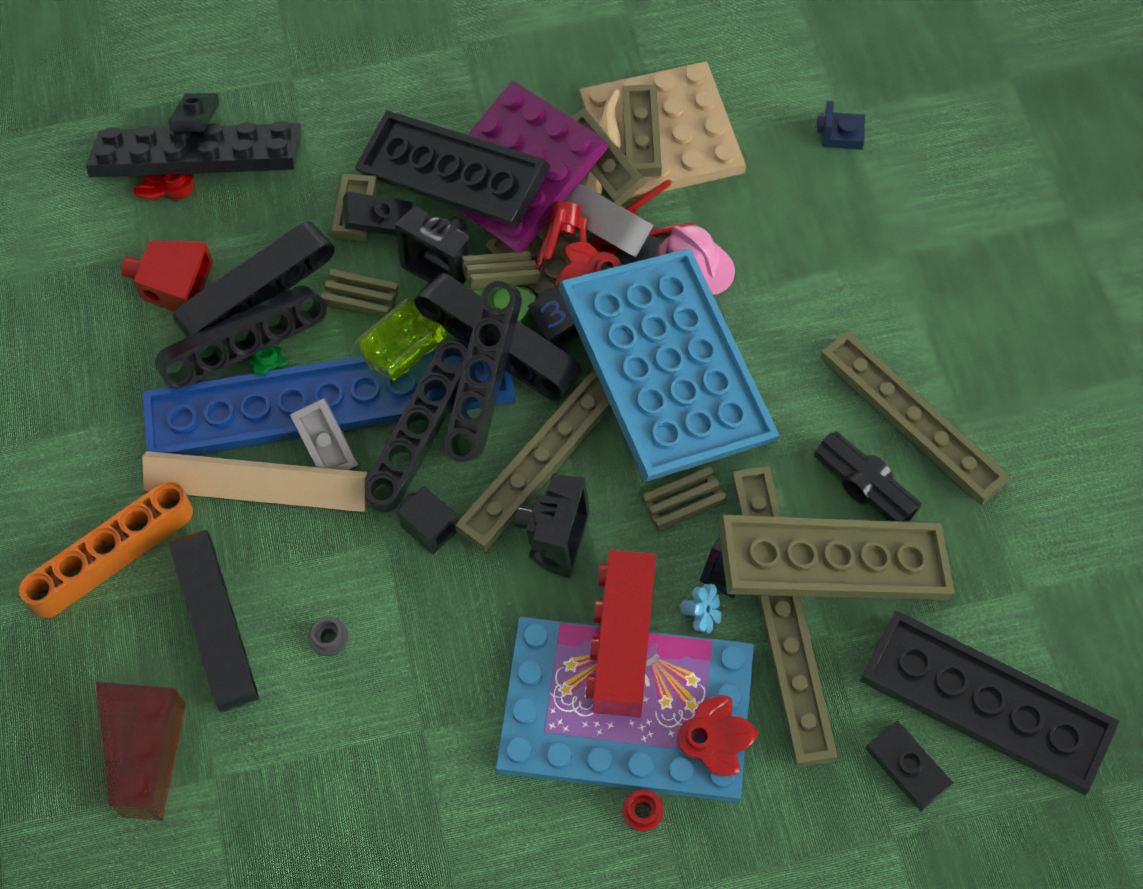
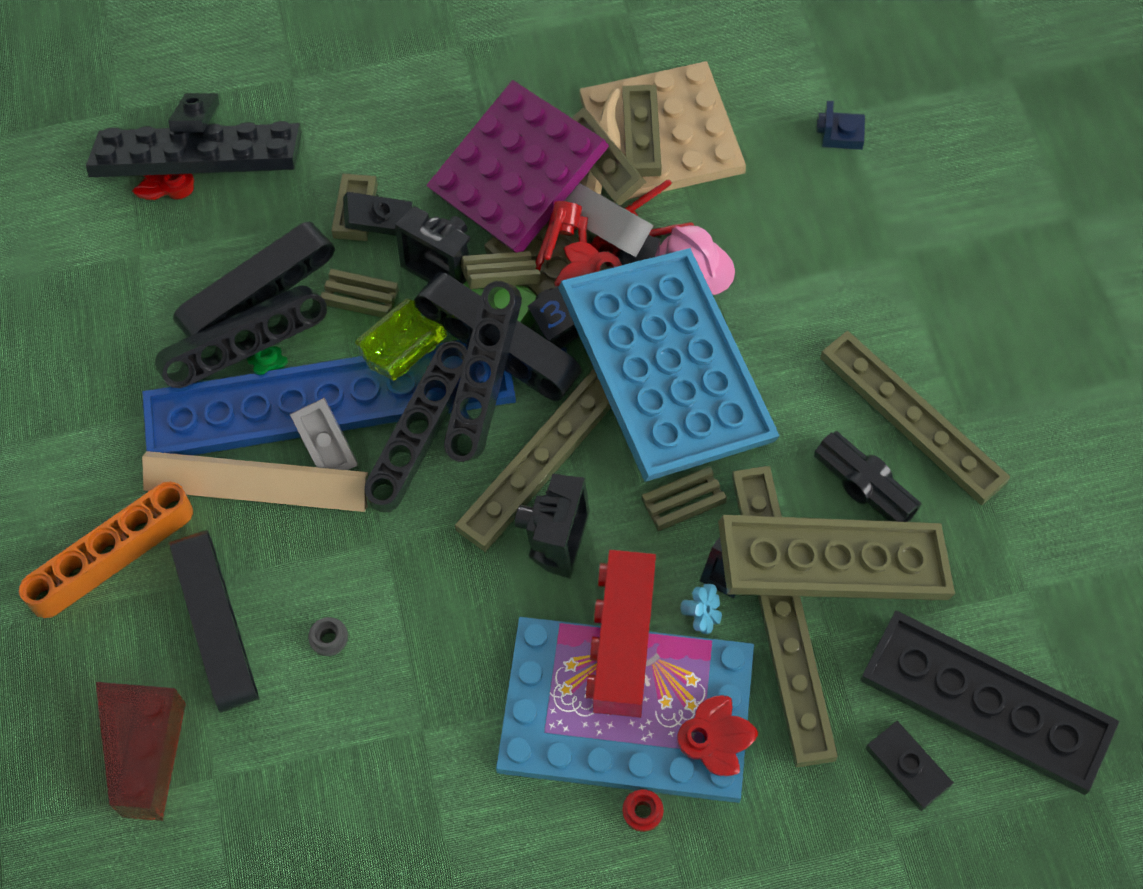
red torso [121,240,213,312] -> none
black plate [355,110,551,228] -> none
black brick [397,486,458,555] -> none

